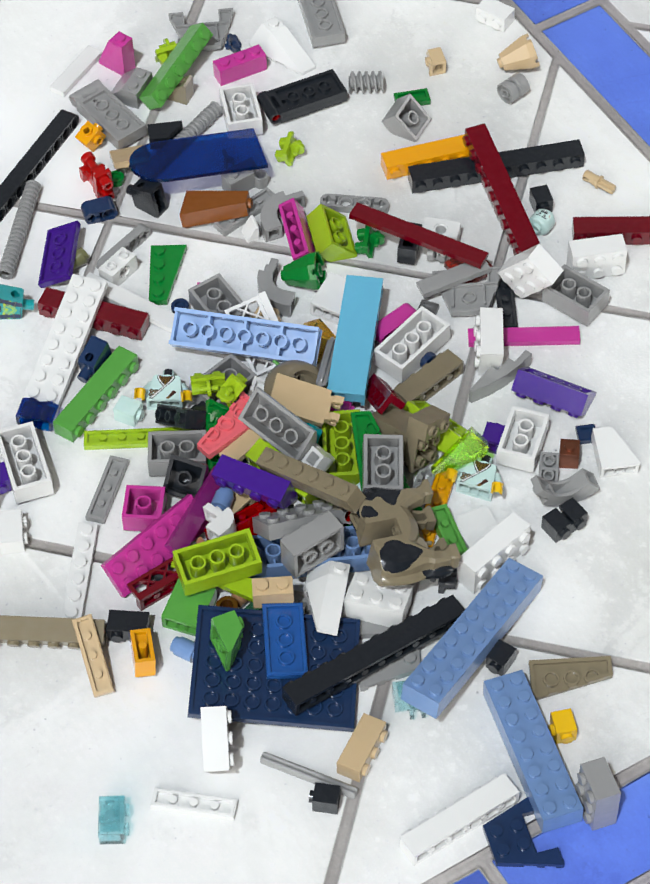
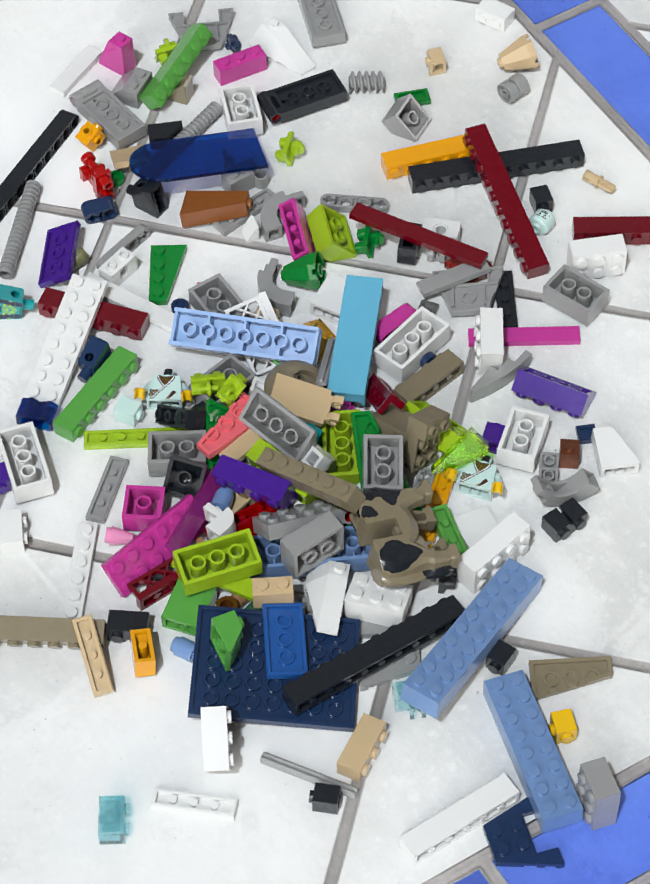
white brick [497,244,564,299] -> none
none -> bright pink cone [104,526,134,545]

